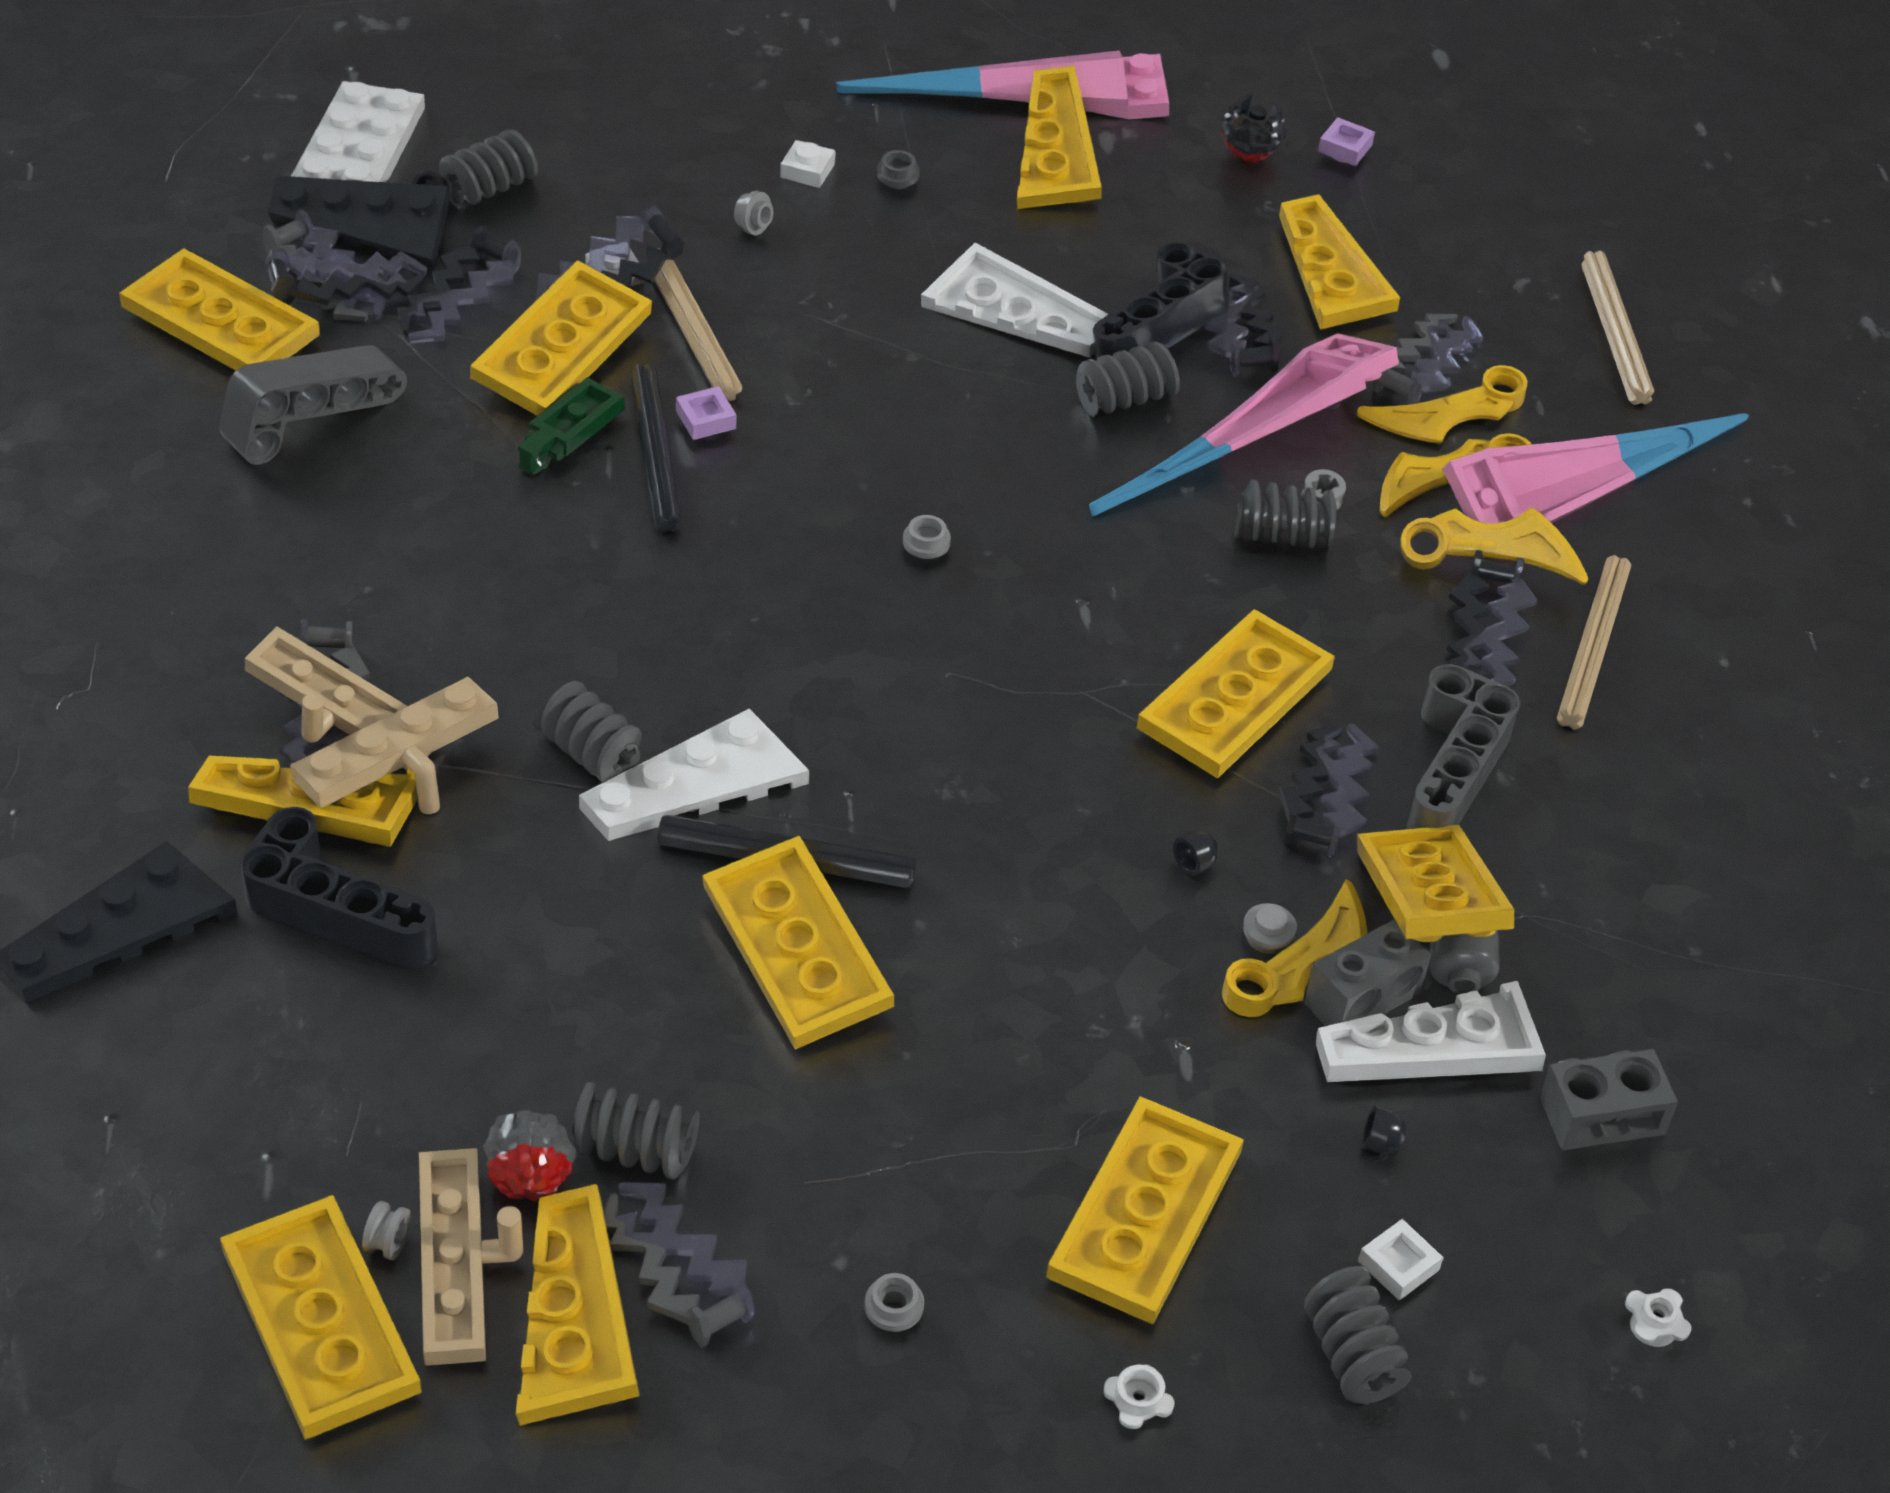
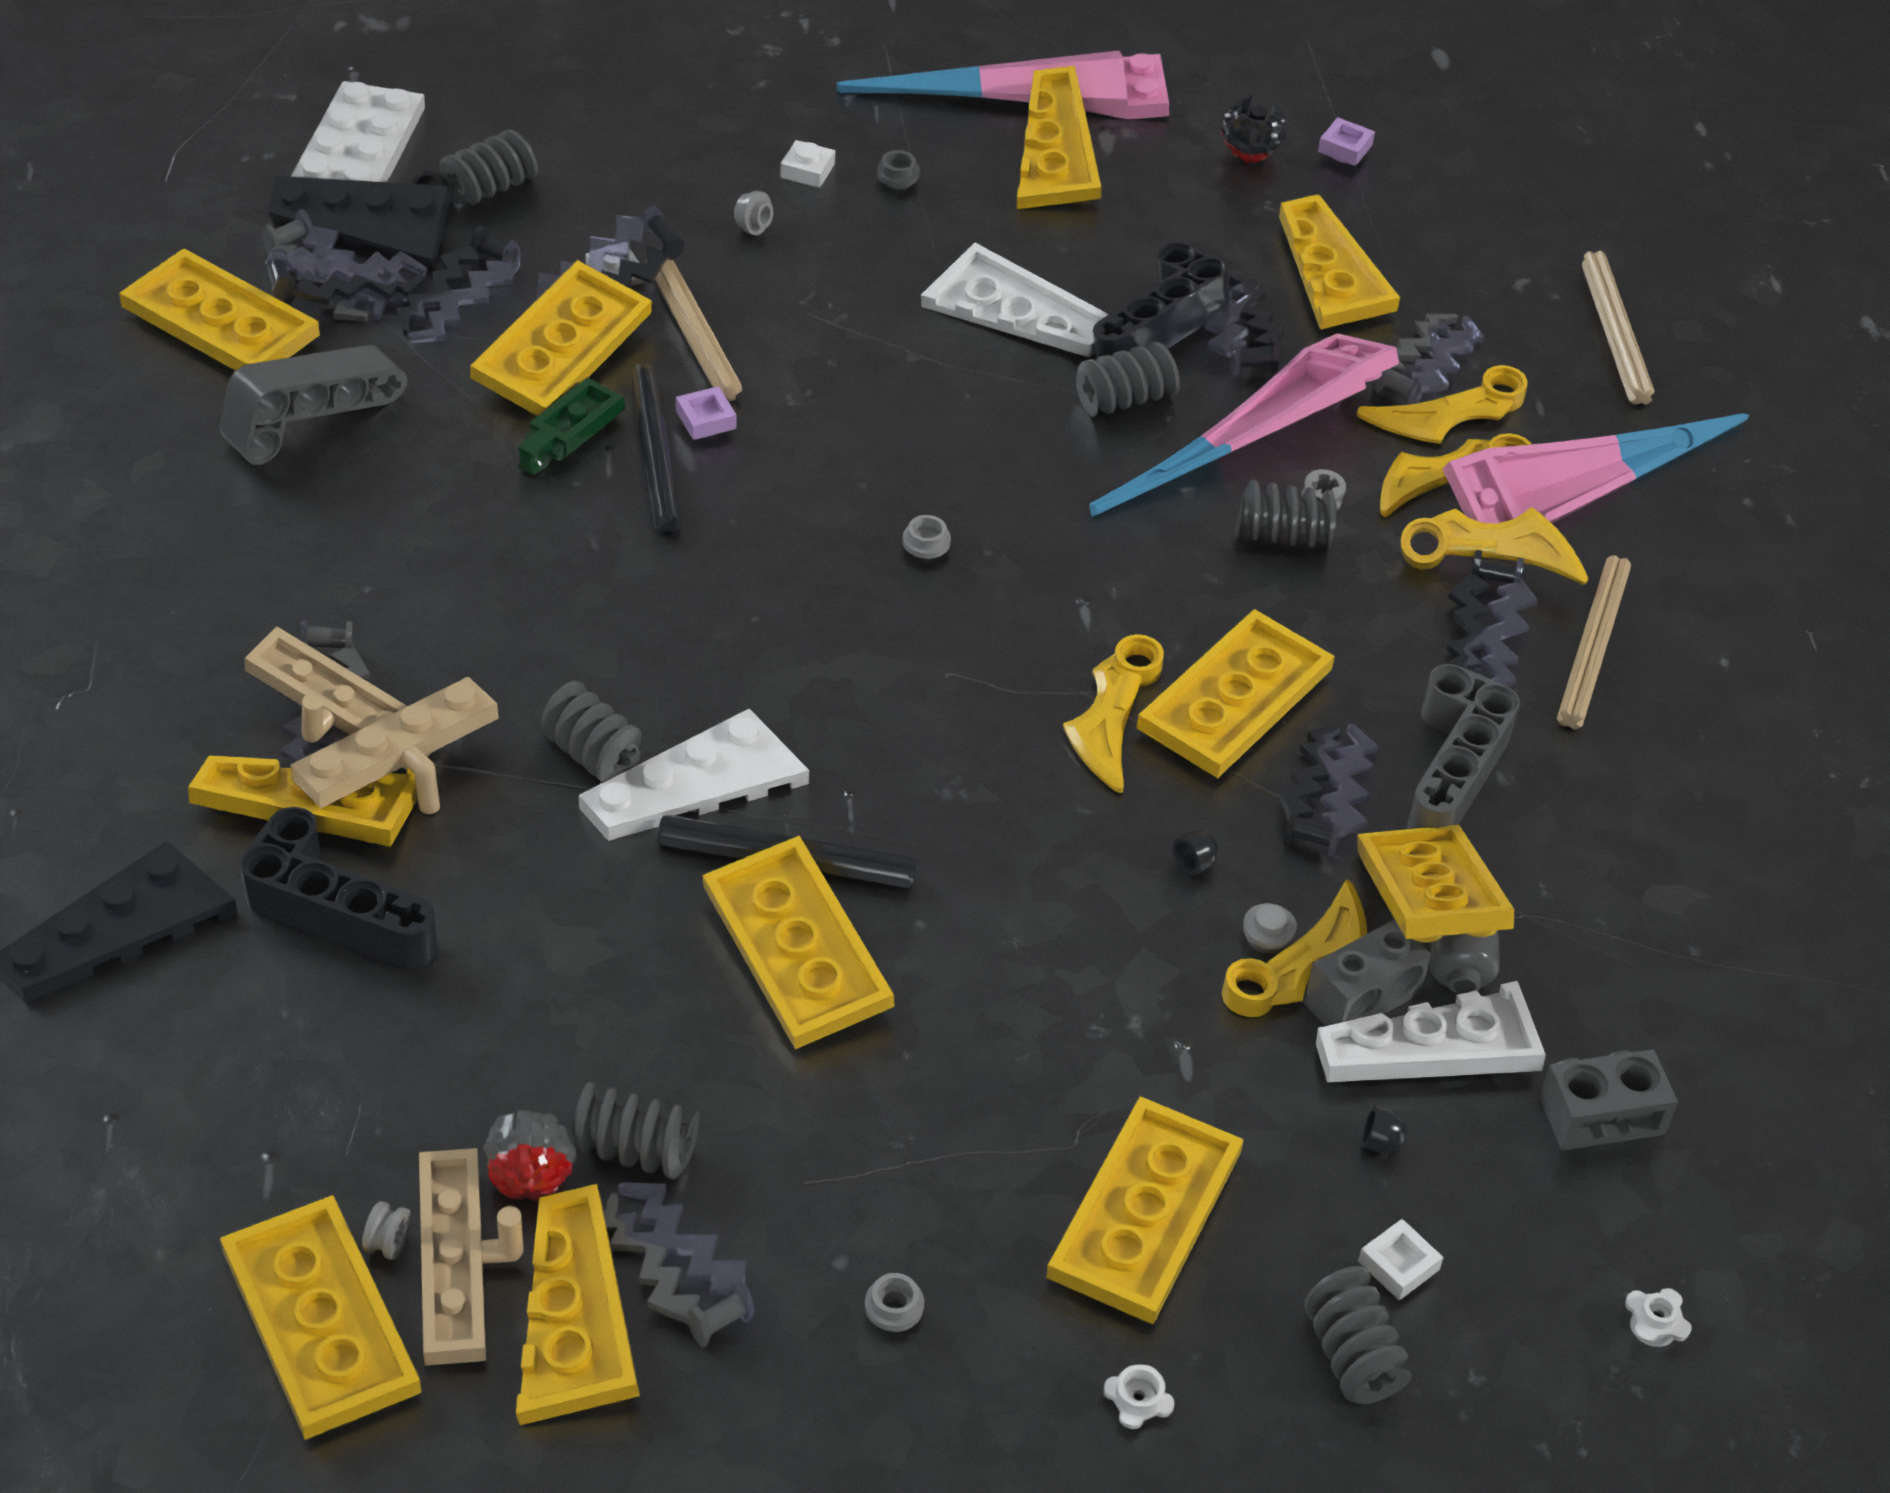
none -> yellow piece [1063,634,1164,793]

